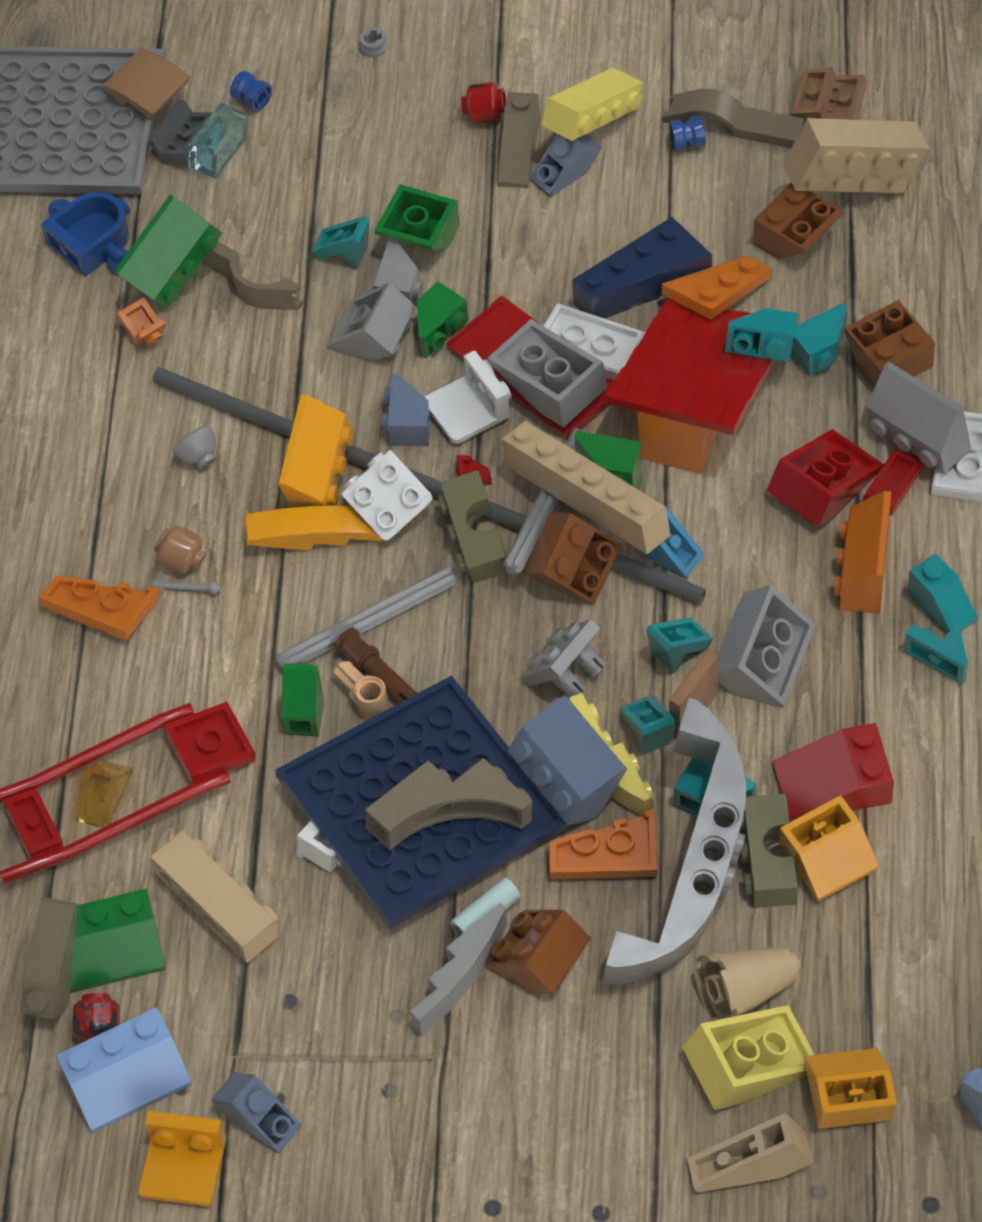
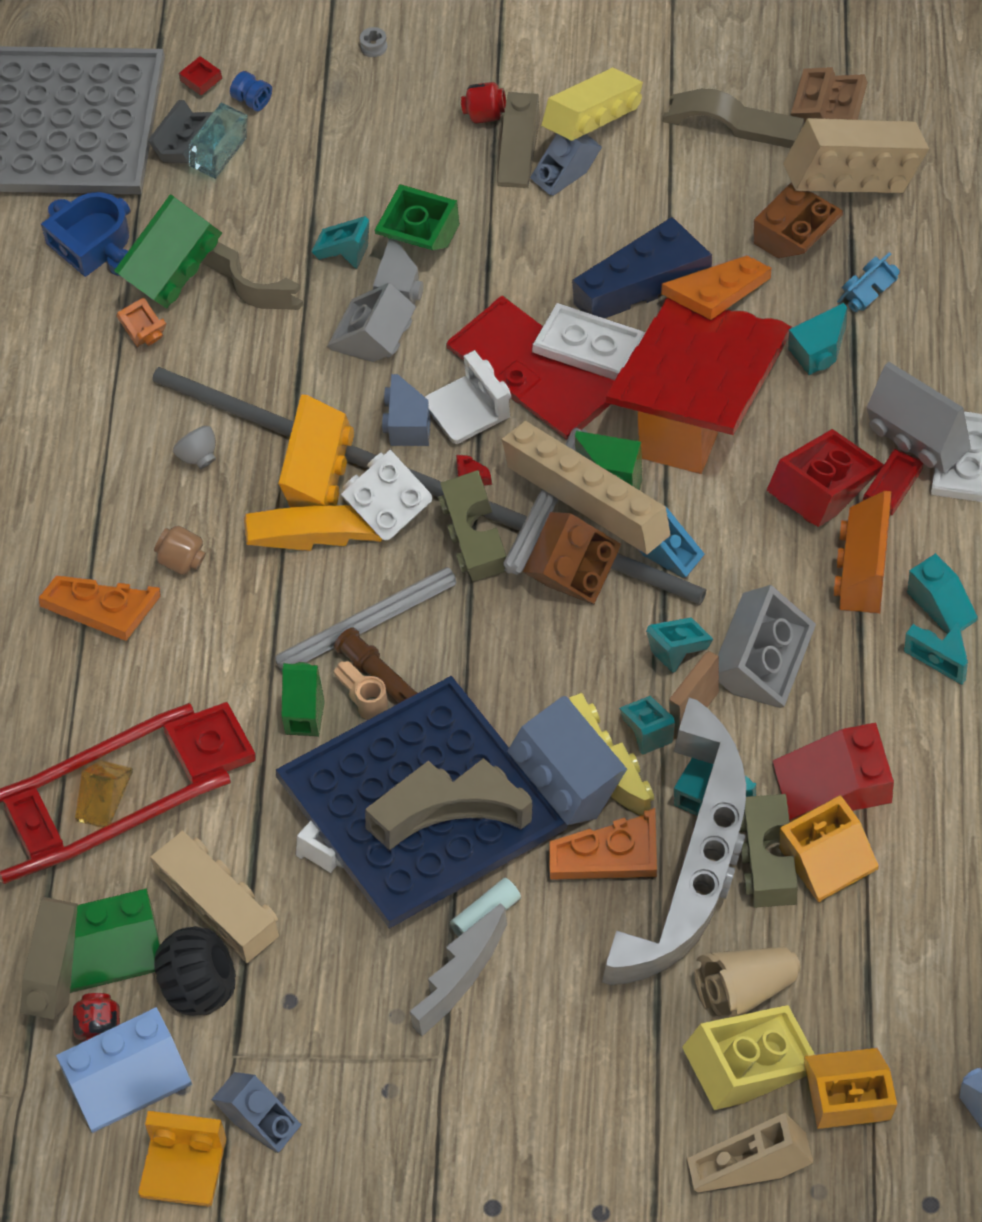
medium nougat slope [102,48,190,120] -> none
light grey hinge [152,578,220,595] -> none
green slope [417,281,468,359] -> none
dark orange slope [485,910,591,994] -> none
light grey slope [487,319,607,427] -> none
light grey plate [521,619,606,699] -> none
blue wheel [669,116,706,152] -> none
teal slope [725,308,798,362] -> none
dark orange slope [844,300,935,389] -> none
none -> black wheel [154,926,236,1016]
none -> red plate [179,56,222,95]
none -> dark azure hinge [837,252,900,312]

